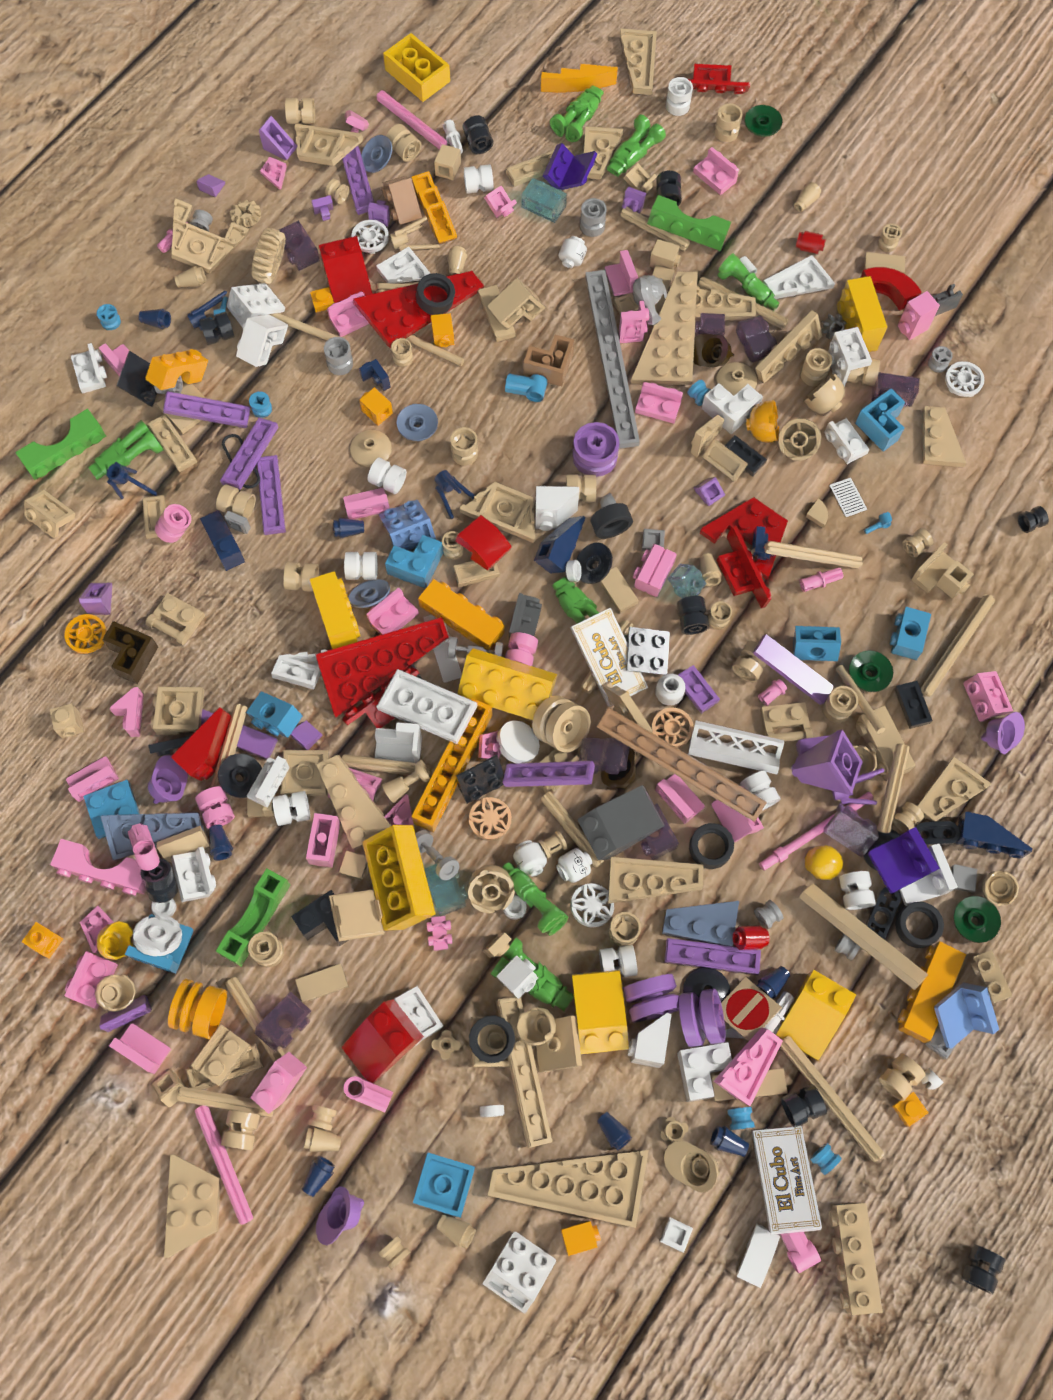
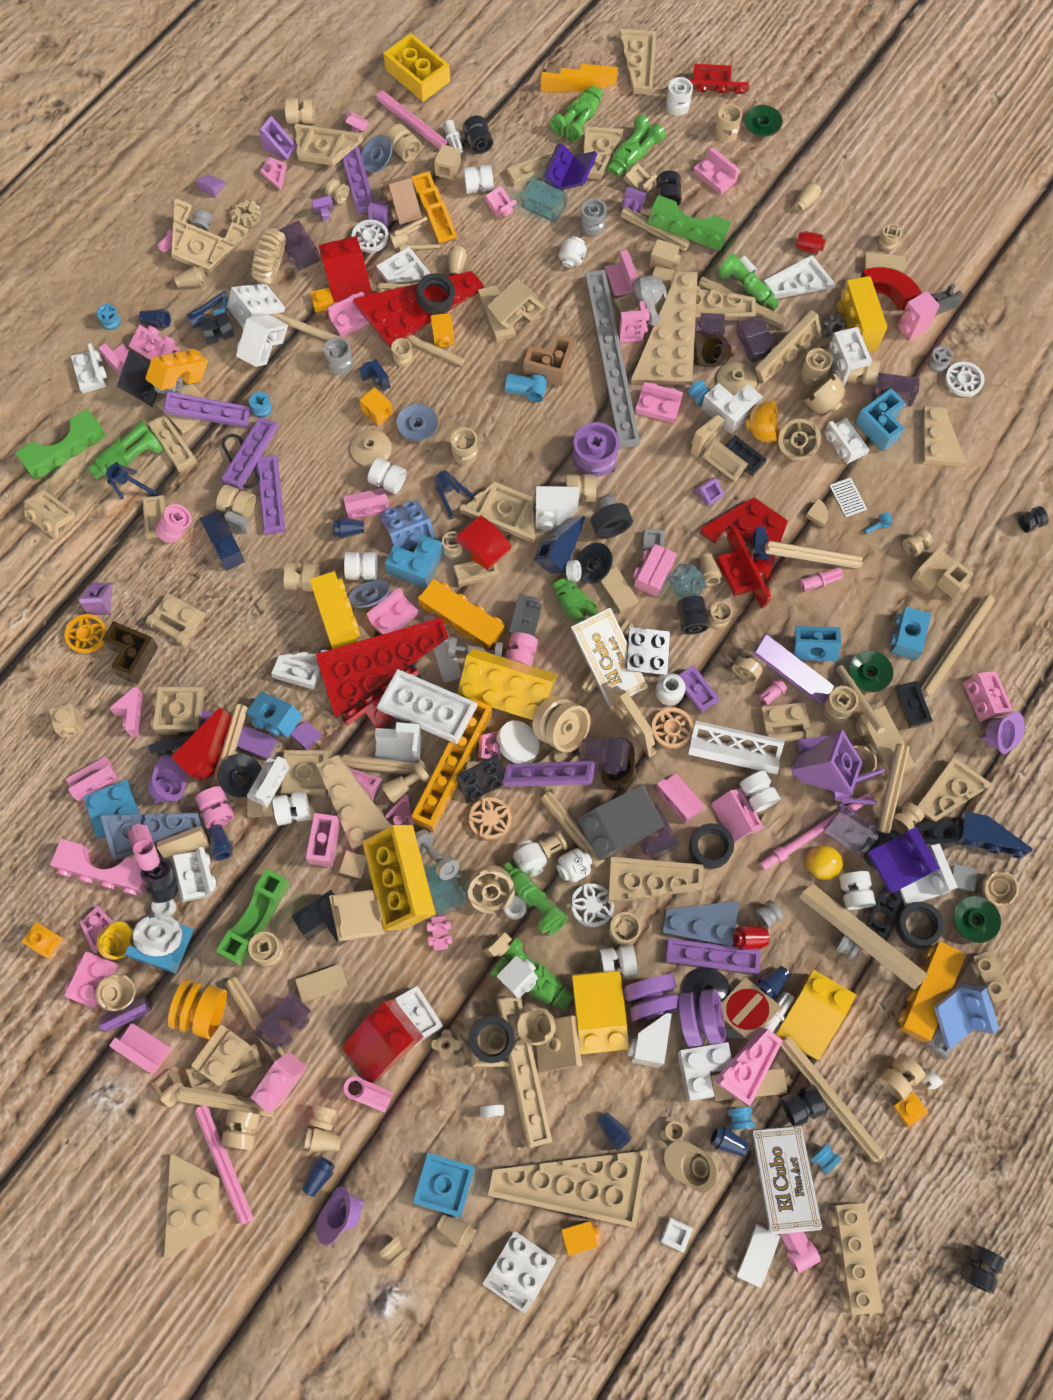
medium nougat tile [596,707,767,822] -> none
none -> bright pink bracket [129,325,180,360]

